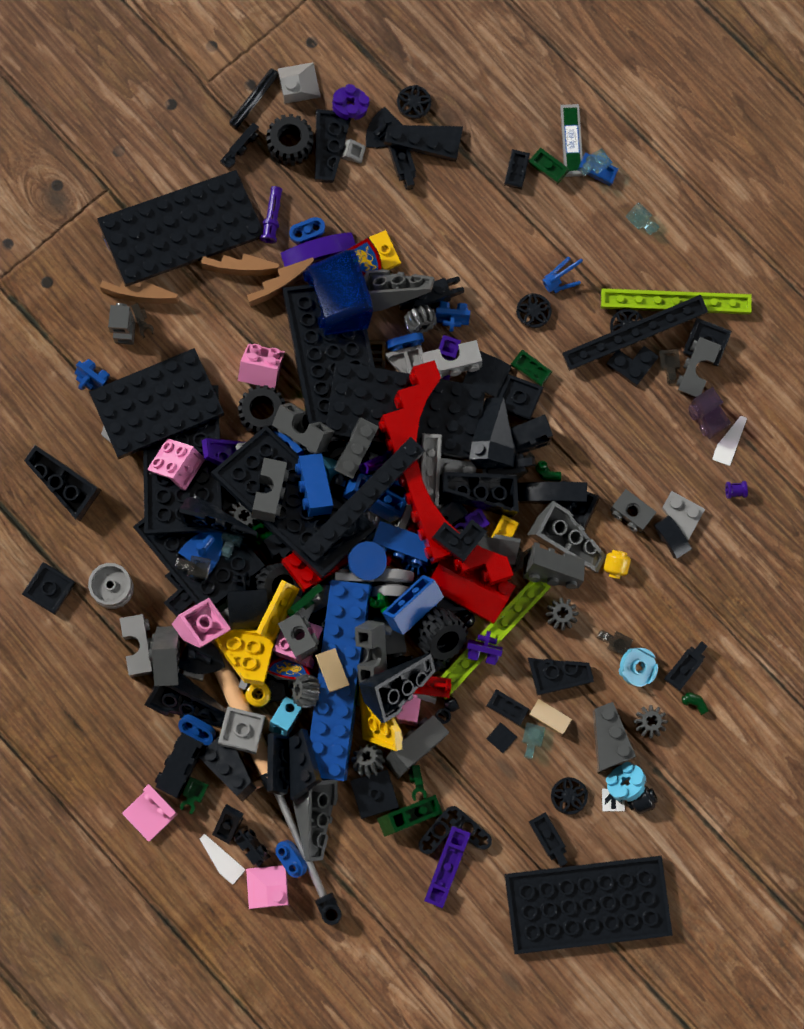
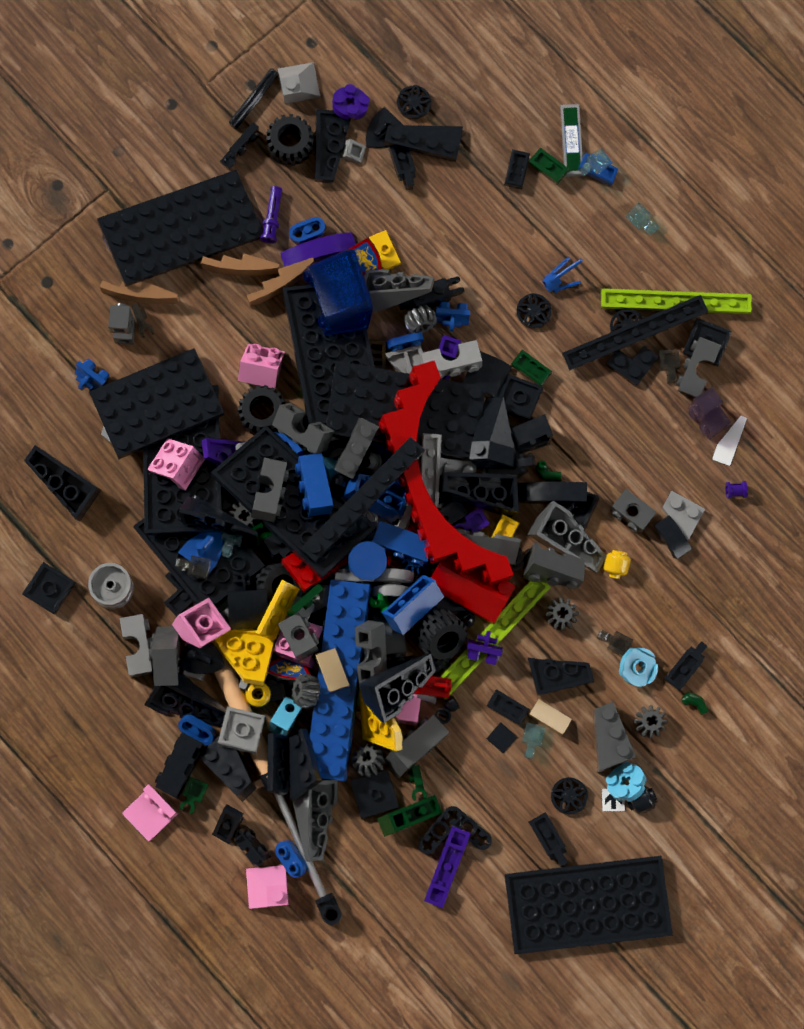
white sticker [200,834,245,884] -> none
dark purple pin [359,449,392,475] -> none
black plate [432,520,487,563] -> none

